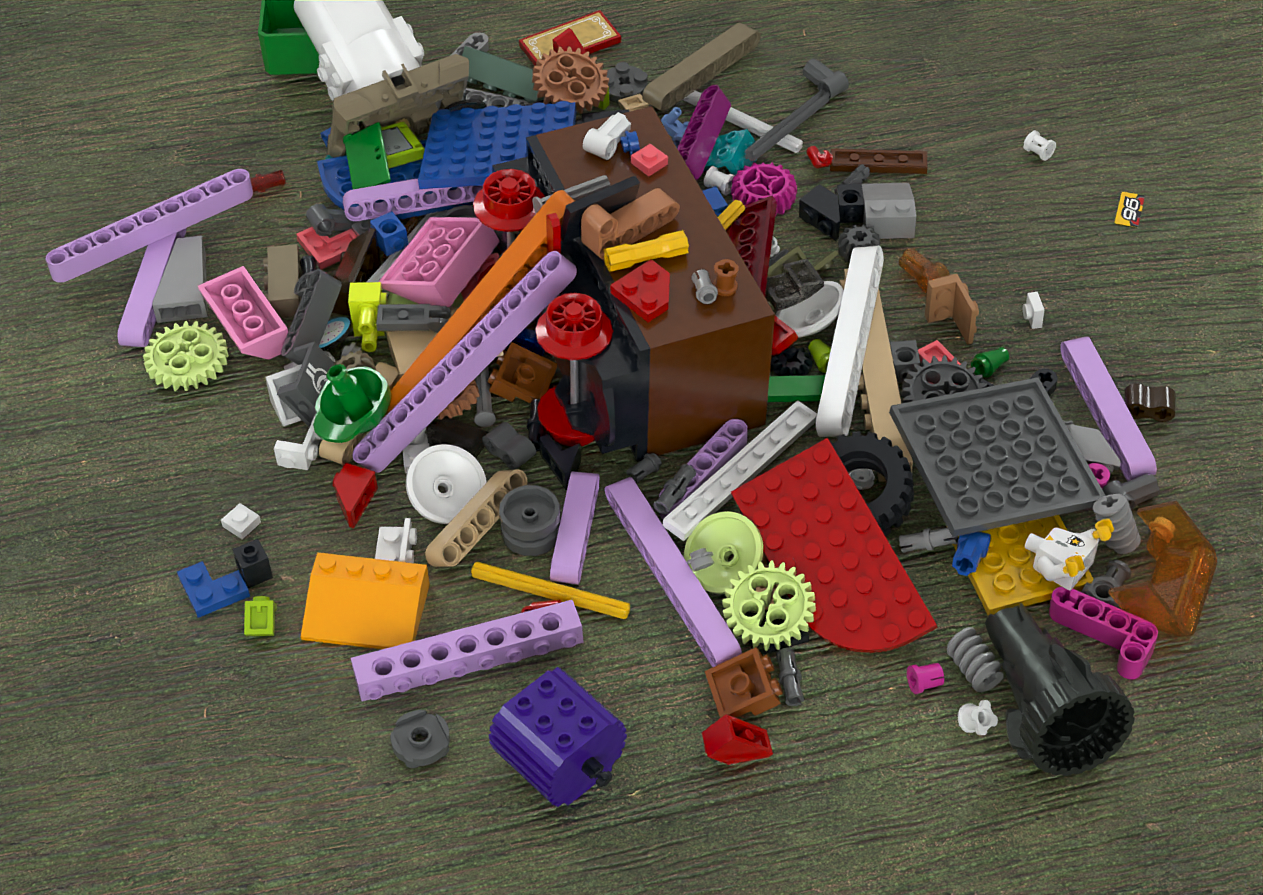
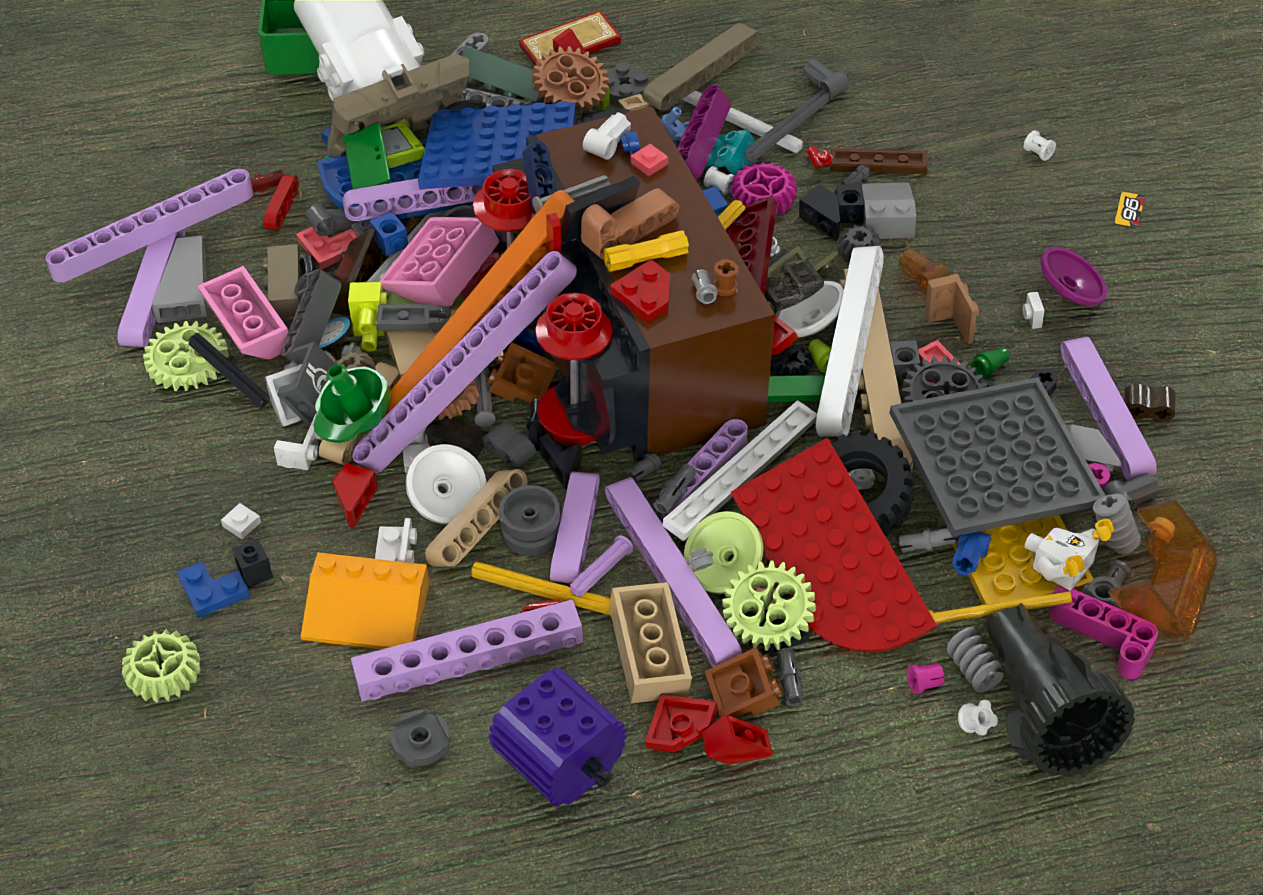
lime bracket [244,596,277,637] -> none
none -> yellowish green gear [122,629,201,703]
none -> black axle [188,333,270,408]
none -> red beam [264,174,299,231]
none -> dark blue beam [522,140,556,209]
none -> lavender axle [570,535,633,597]
none -> tan brick [609,582,692,703]
none -> red plate [645,694,718,753]
none -> yellow bar [929,591,1072,624]
none -> magenta dish [1040,247,1108,306]

